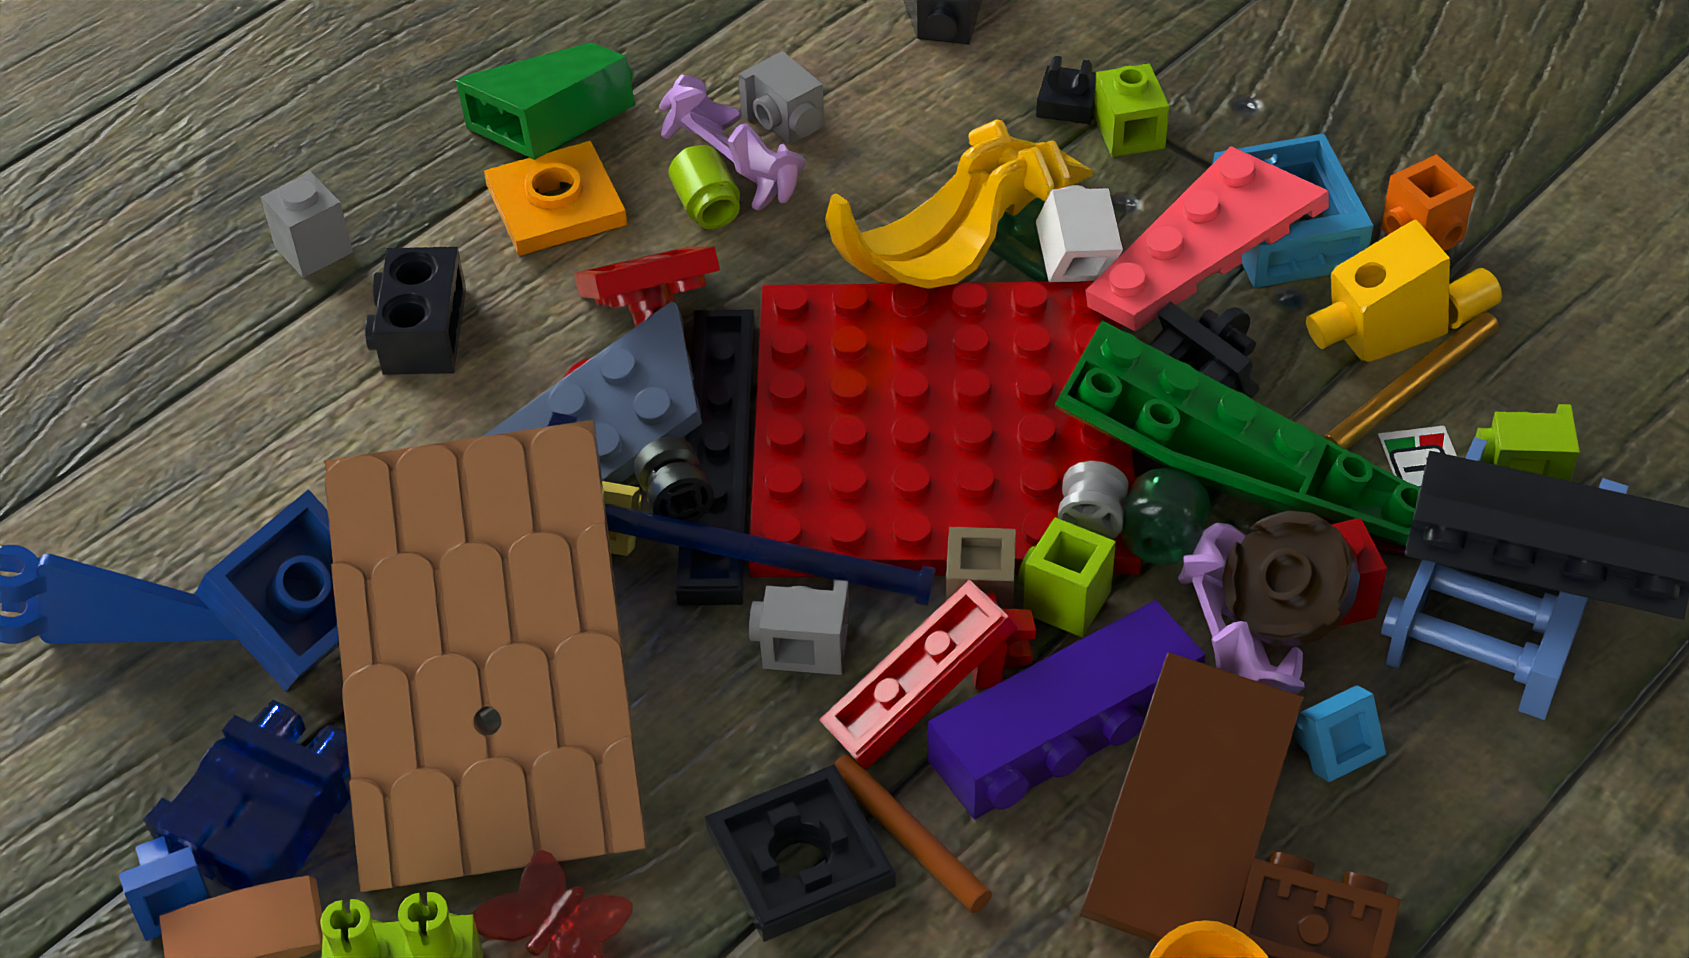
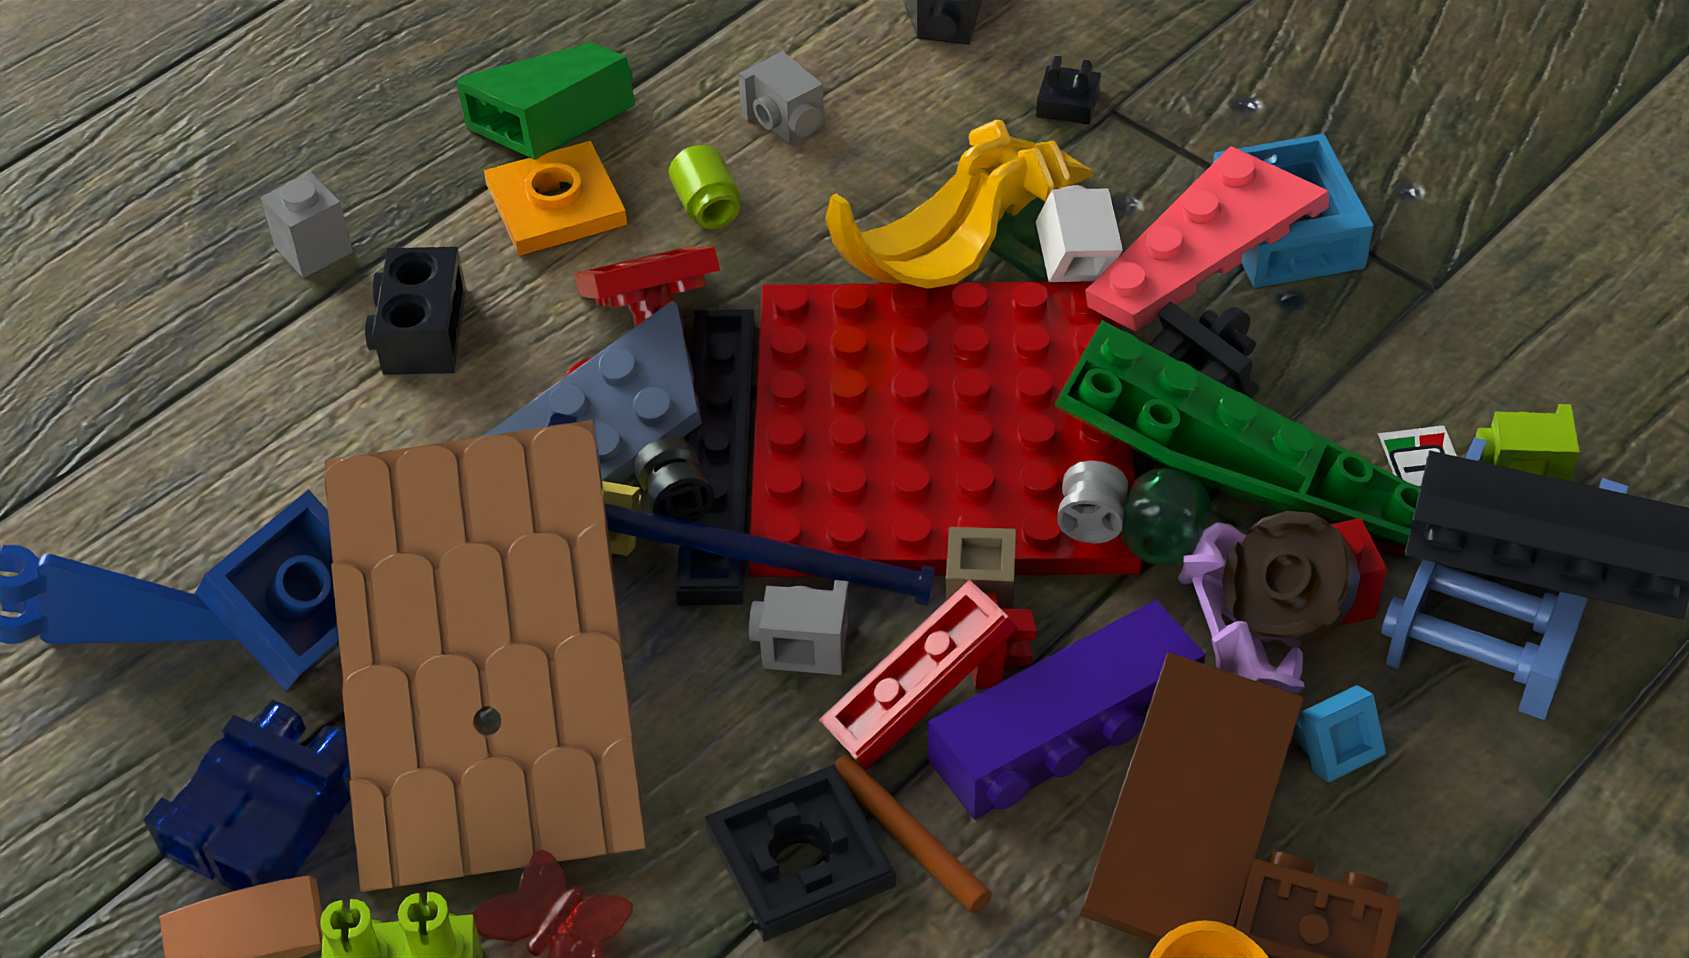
blue tile [119,836,211,941] -> none
lavender piece [659,74,807,211] -> none
lime brick [1018,517,1116,638] -> none
lime brick [1093,63,1169,157] -> none
yellow torso [1306,220,1450,362] -> none
pearl gold bar [1323,312,1499,450] -> none
orange brick [1380,154,1475,251] -> none
yellow hinge [1448,268,1502,329] -> none

